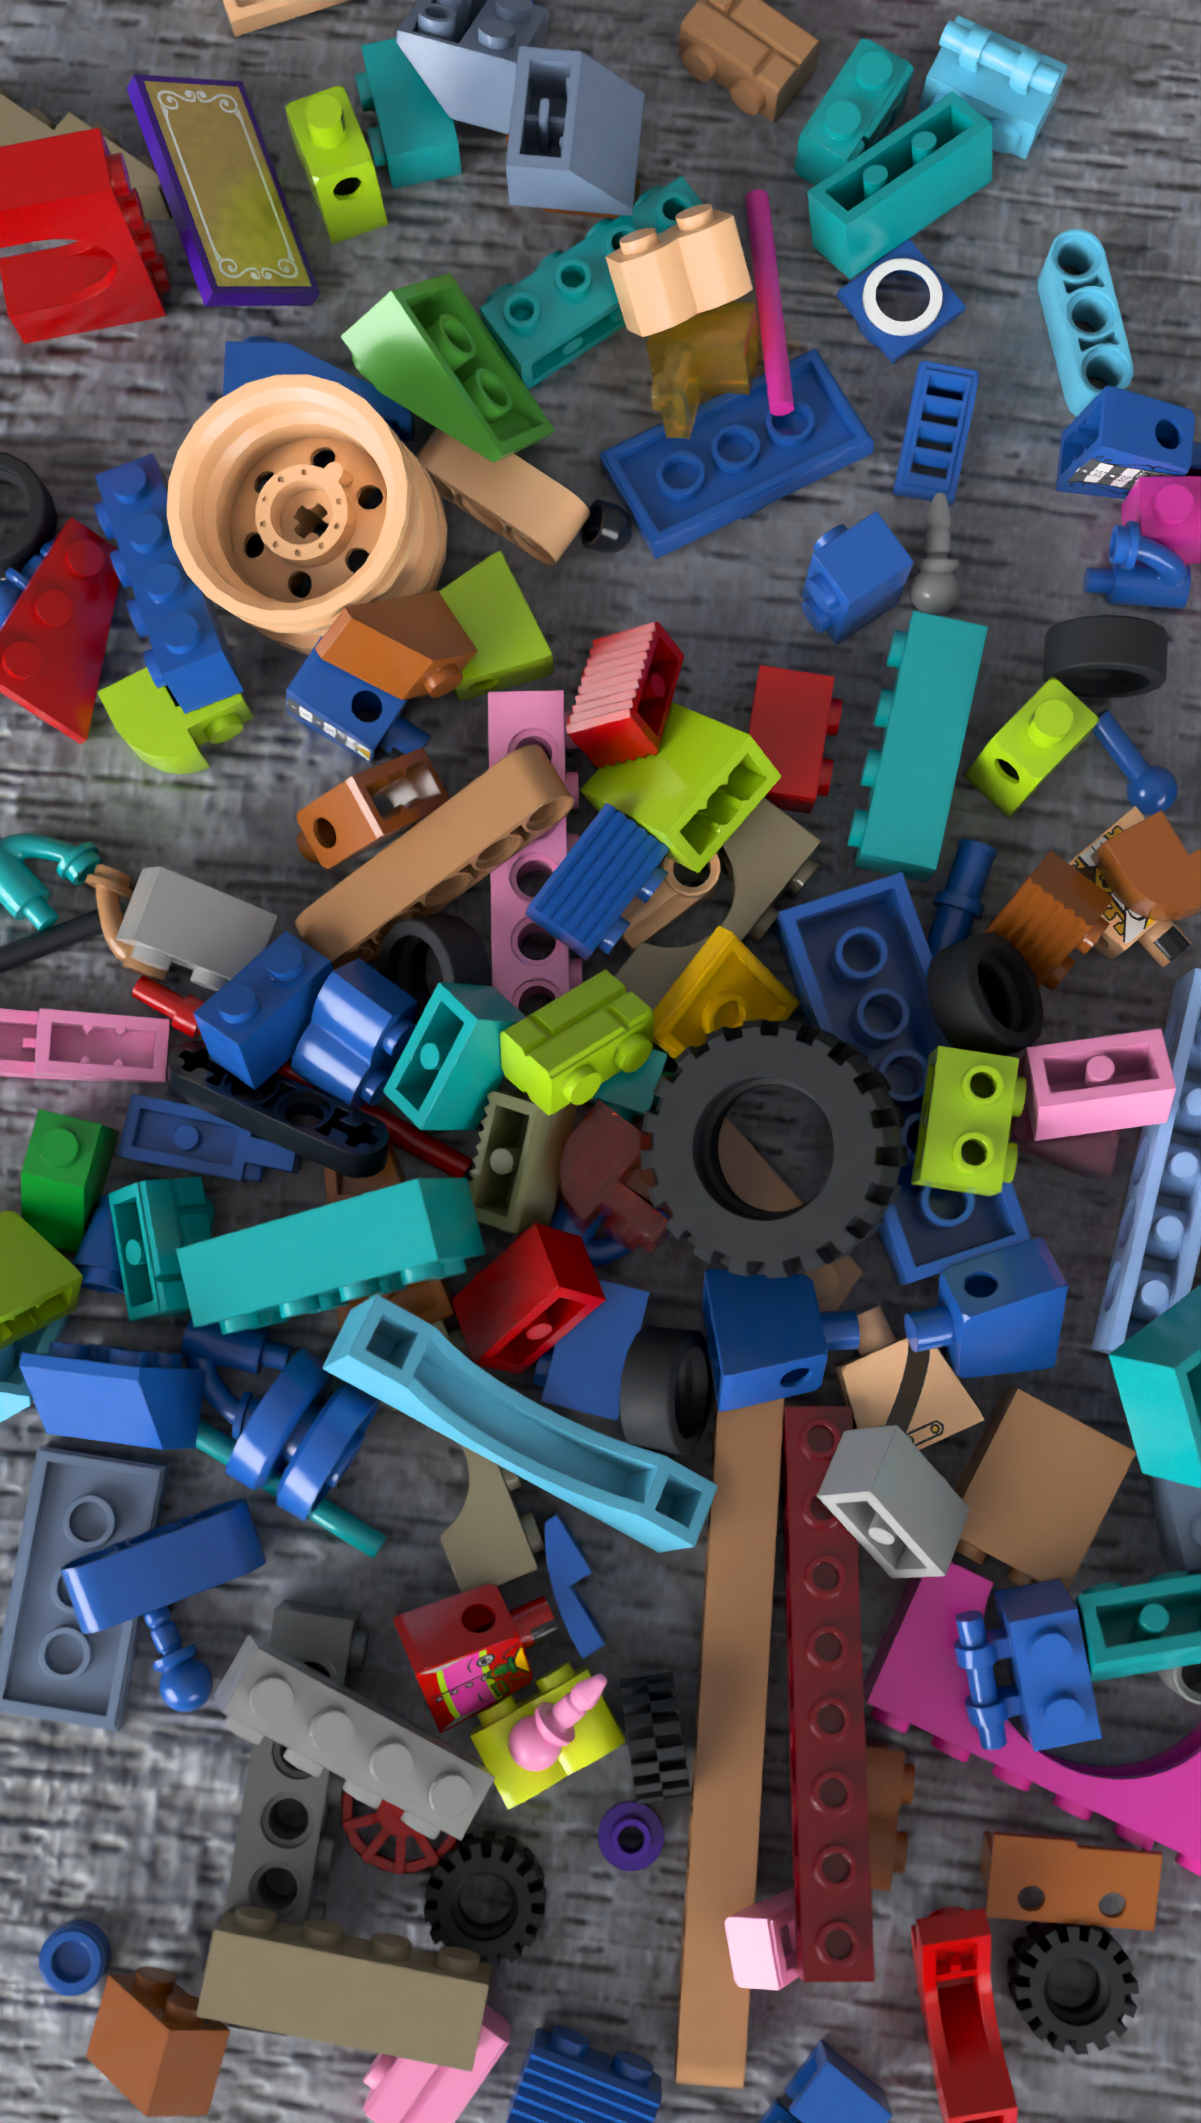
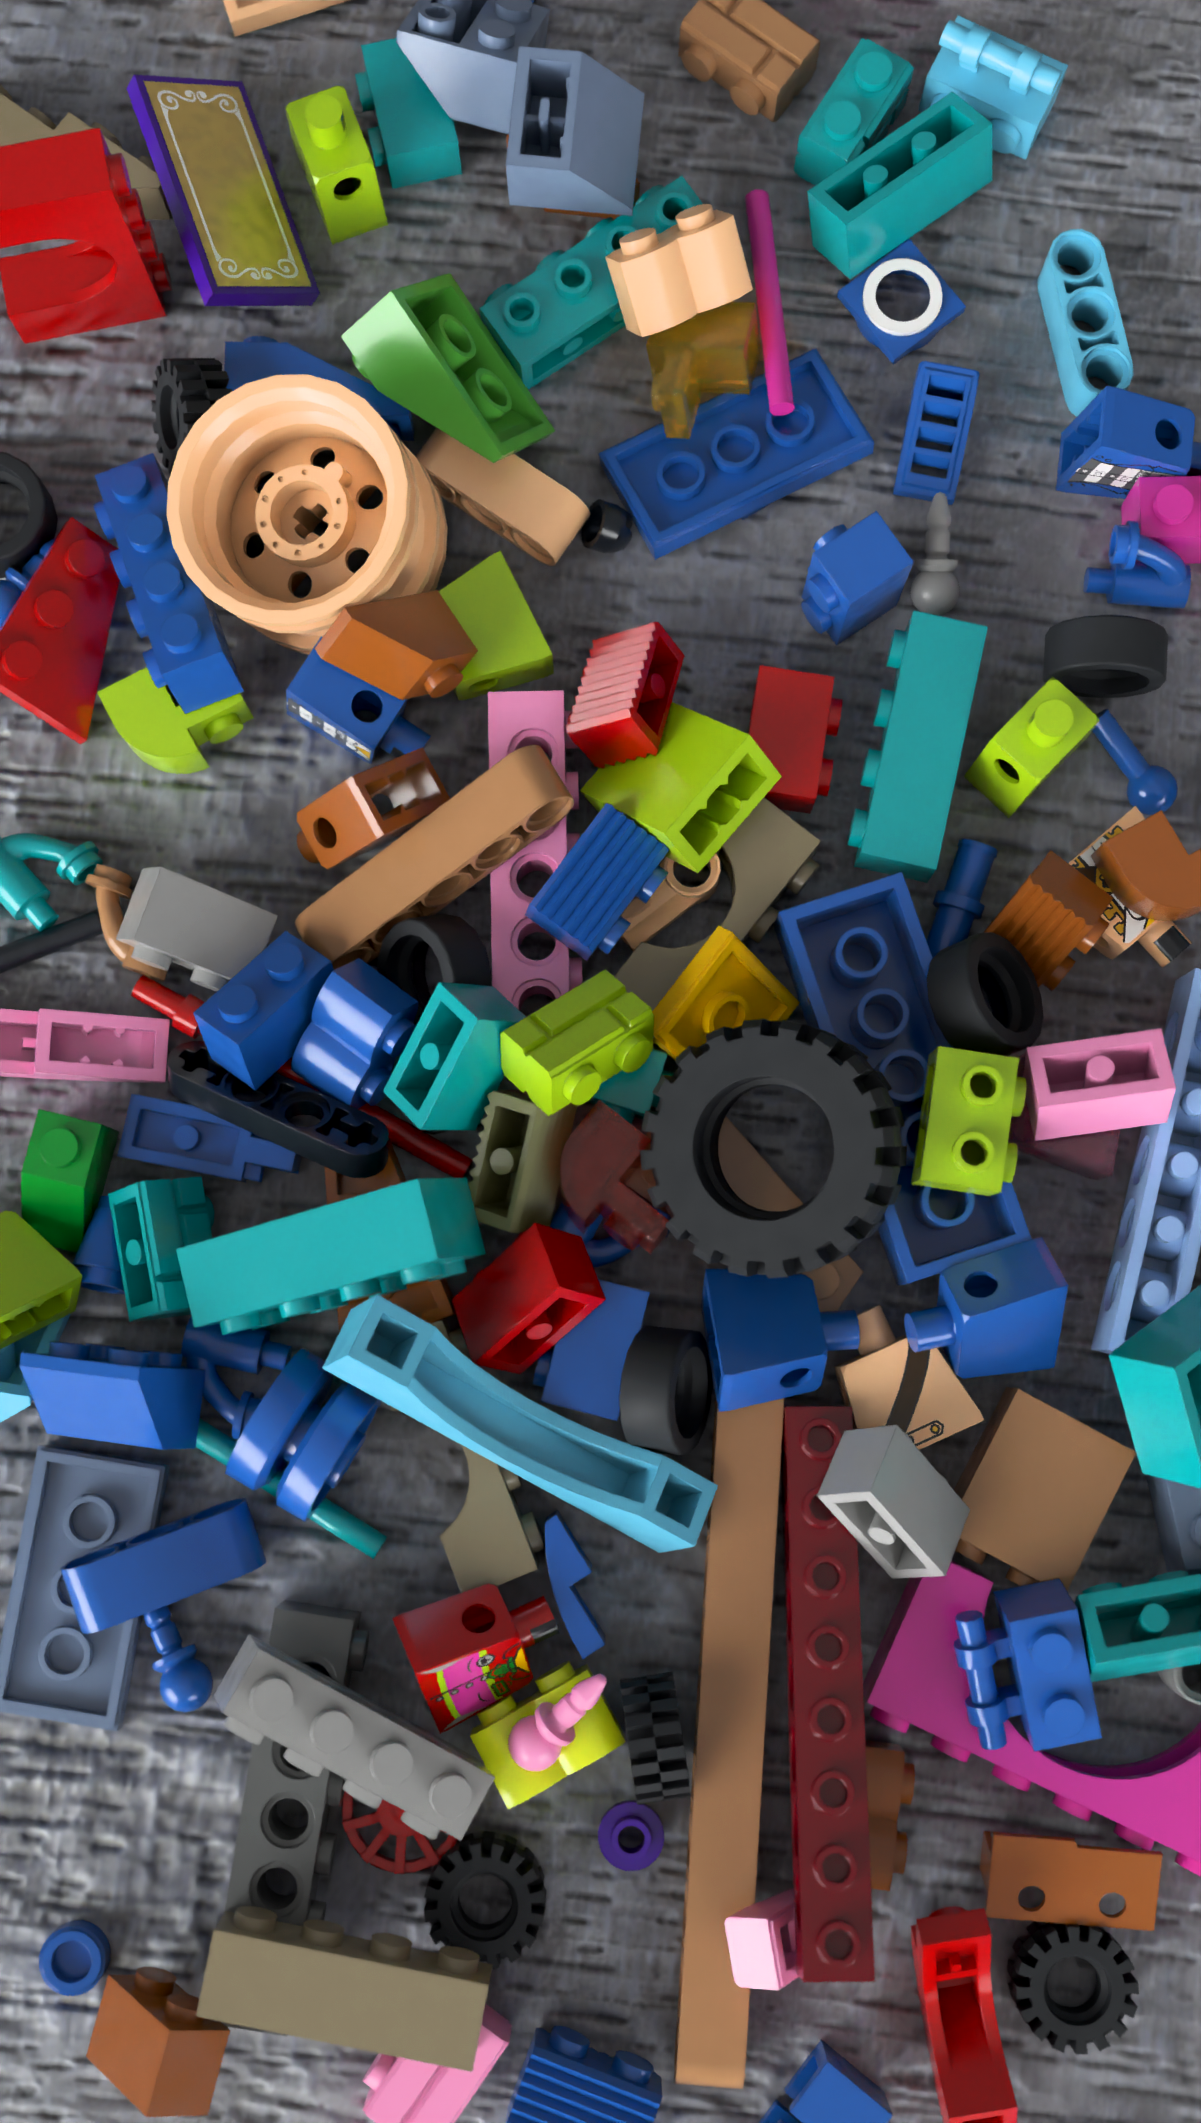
none -> black tyre [152,358,232,474]

